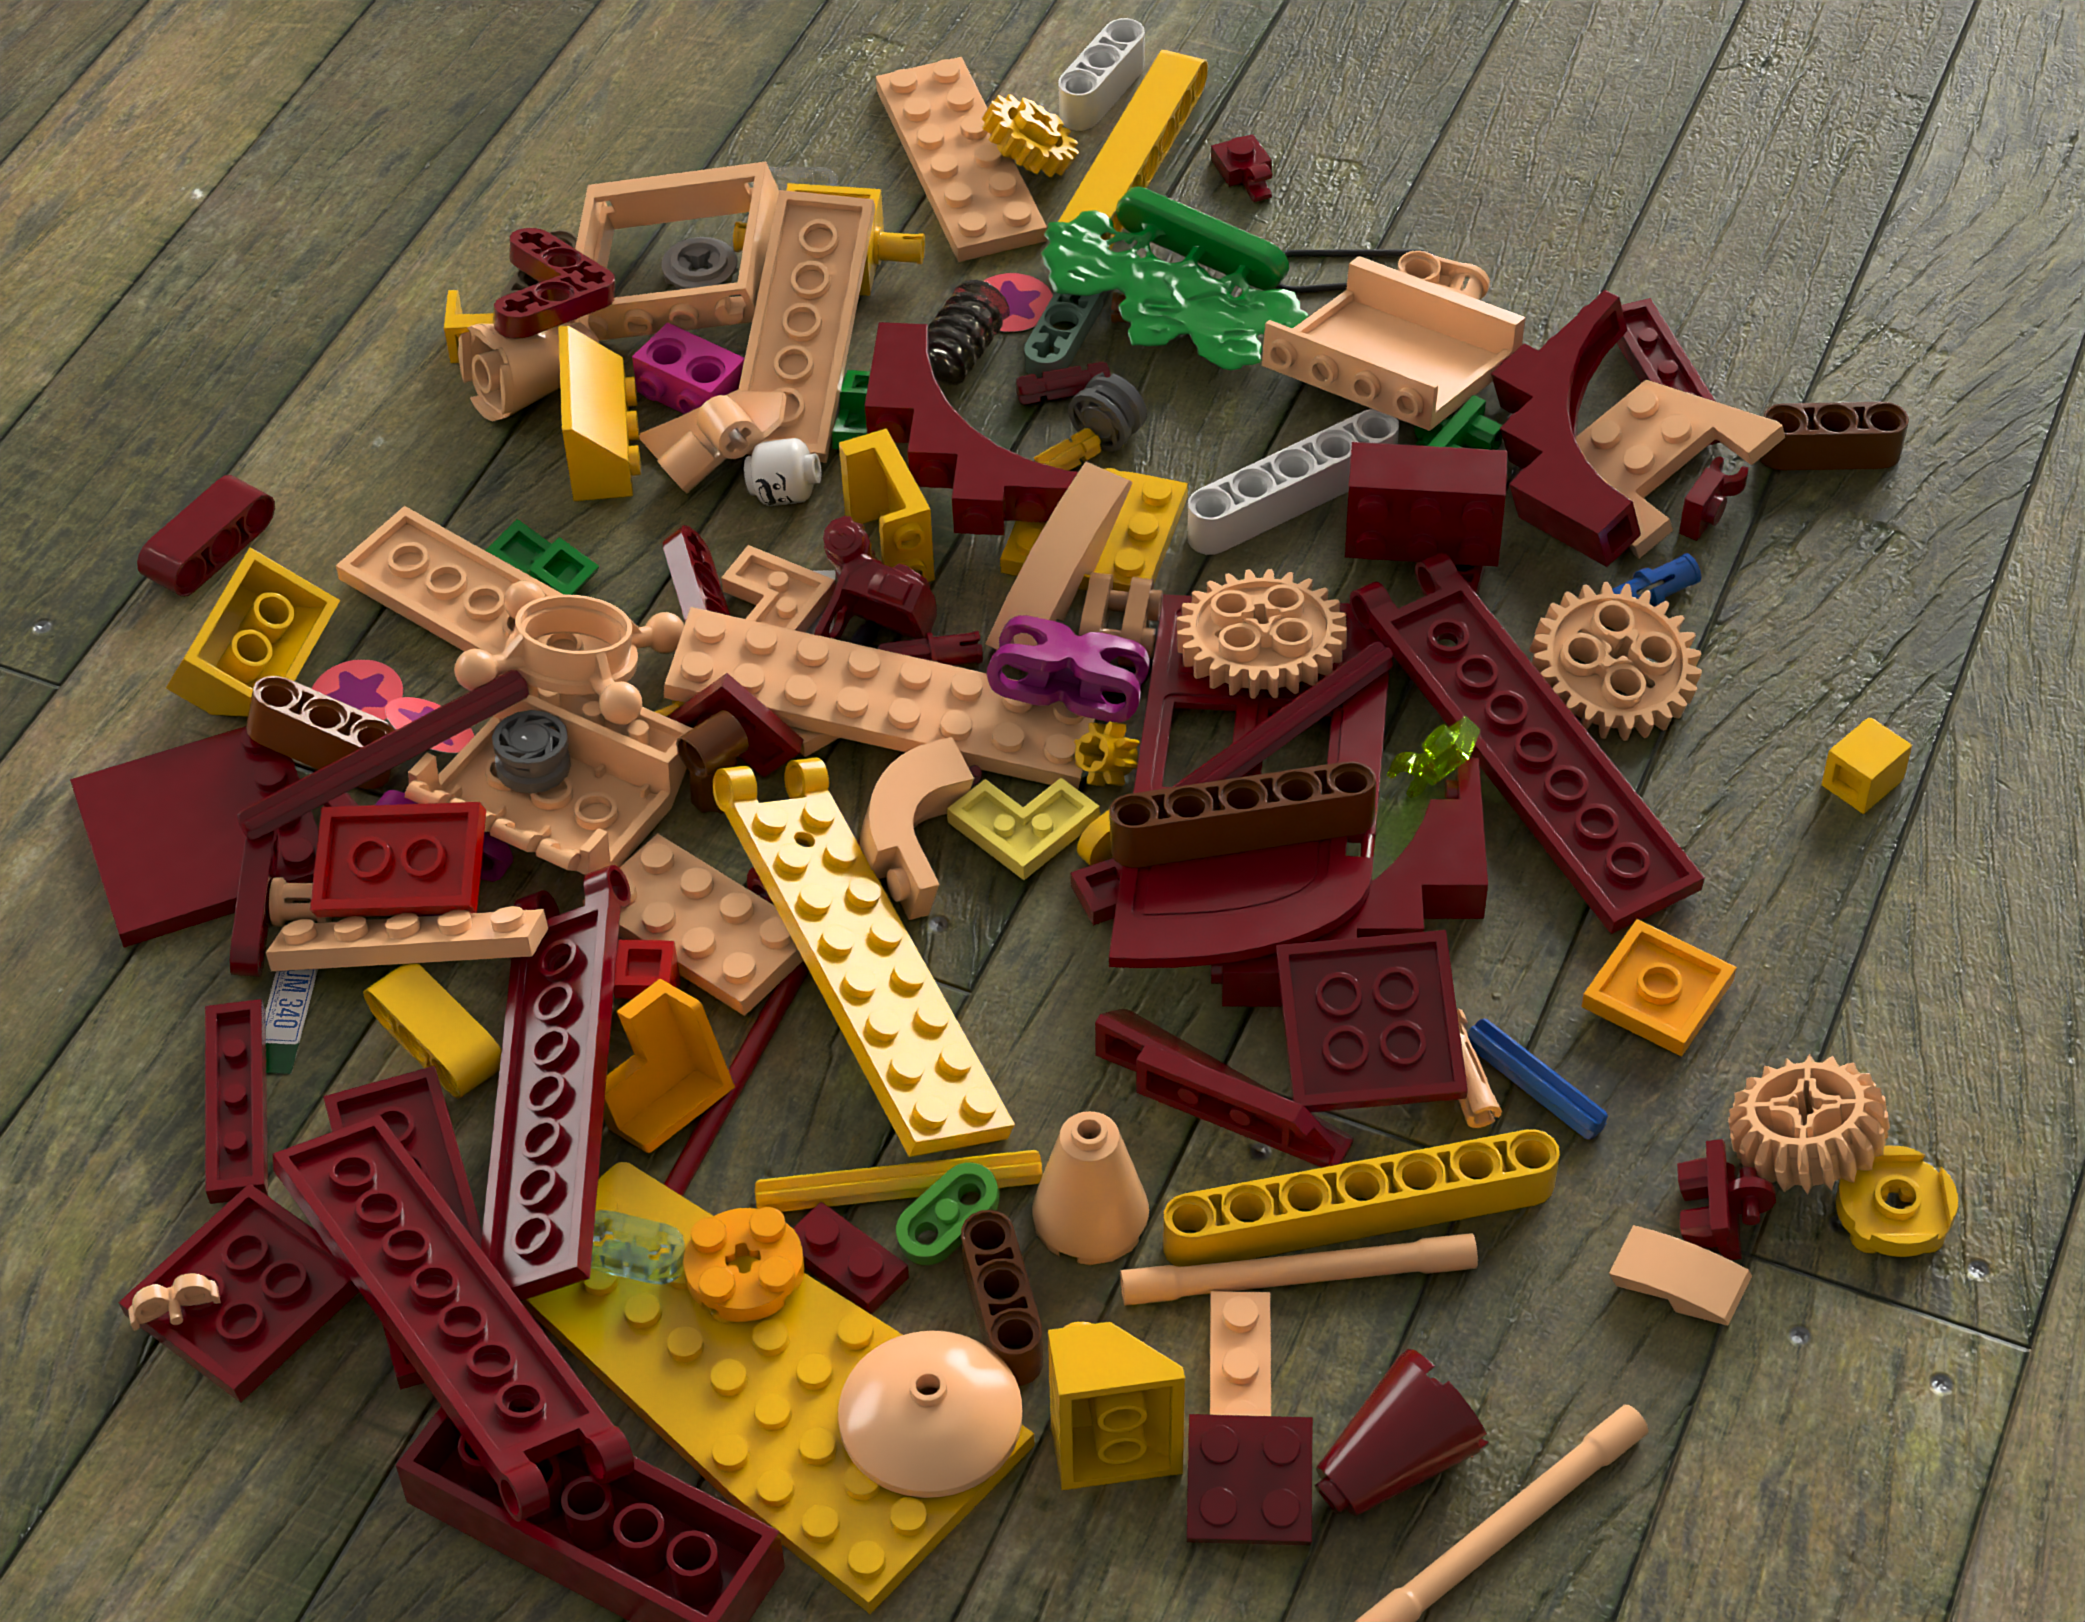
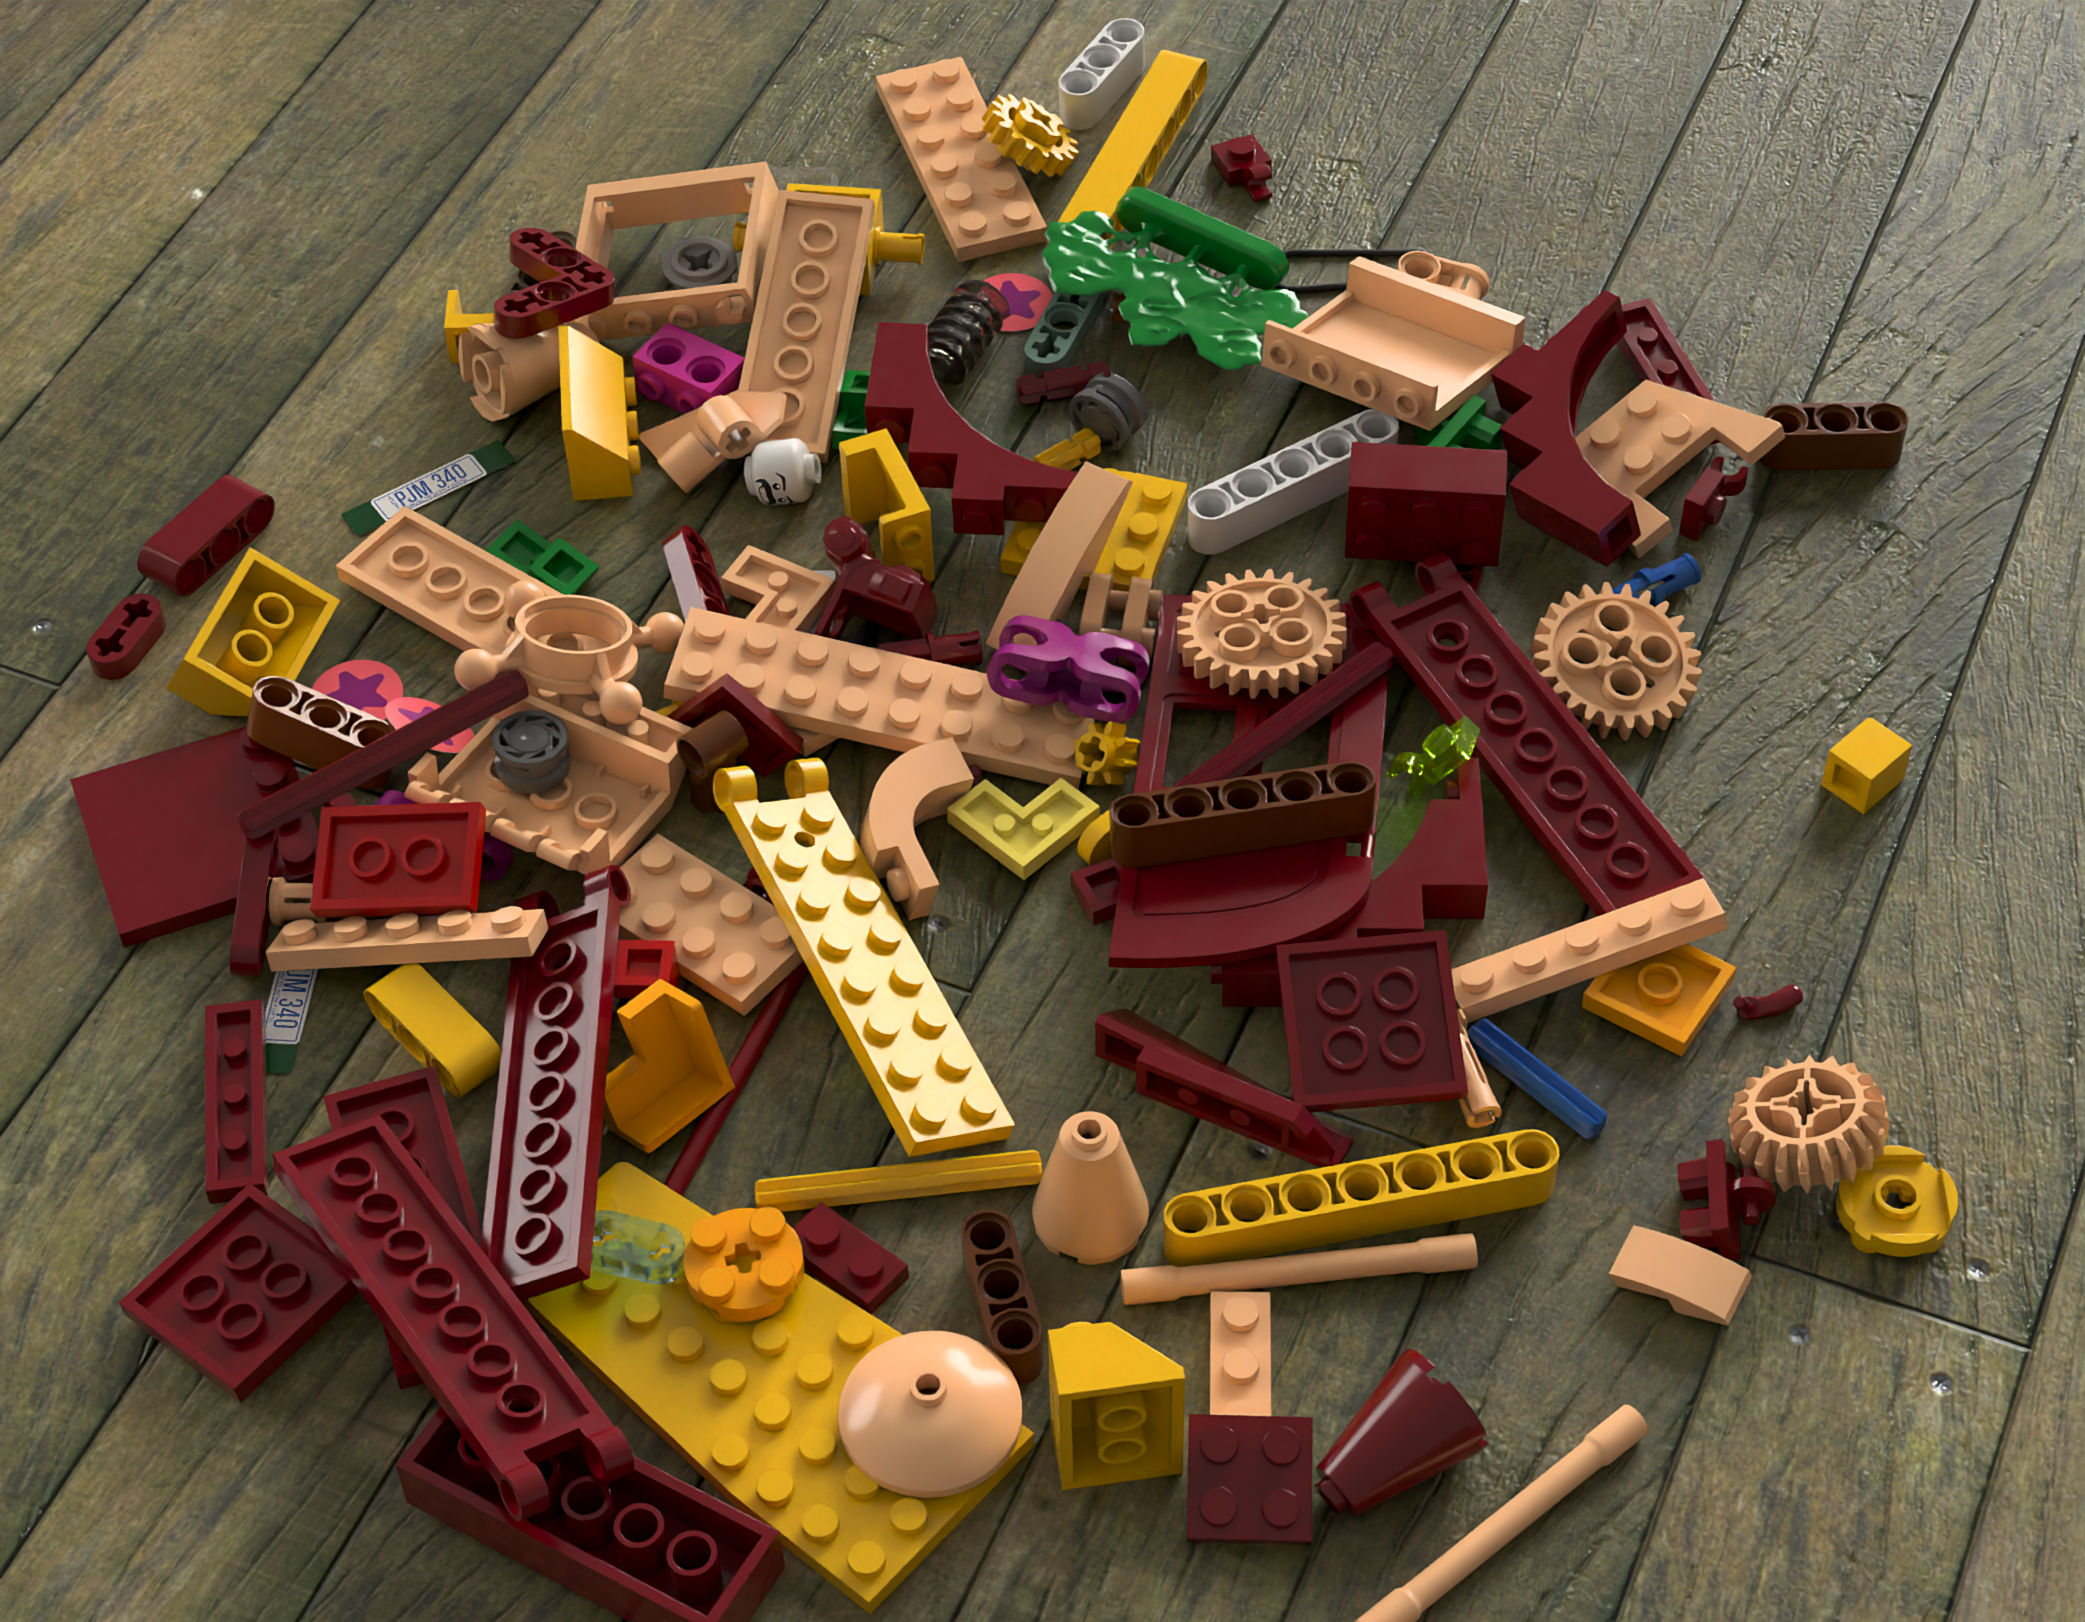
light nougat piece [128,1273,221,1331] -> none
bright green plate [896,1163,1000,1265] -> none
none -> dark red beam [86,593,166,680]
none -> sticker [341,440,515,536]
none -> light nougat plate [1451,878,1728,1023]
none -> dark red piece [1733,984,1803,1020]

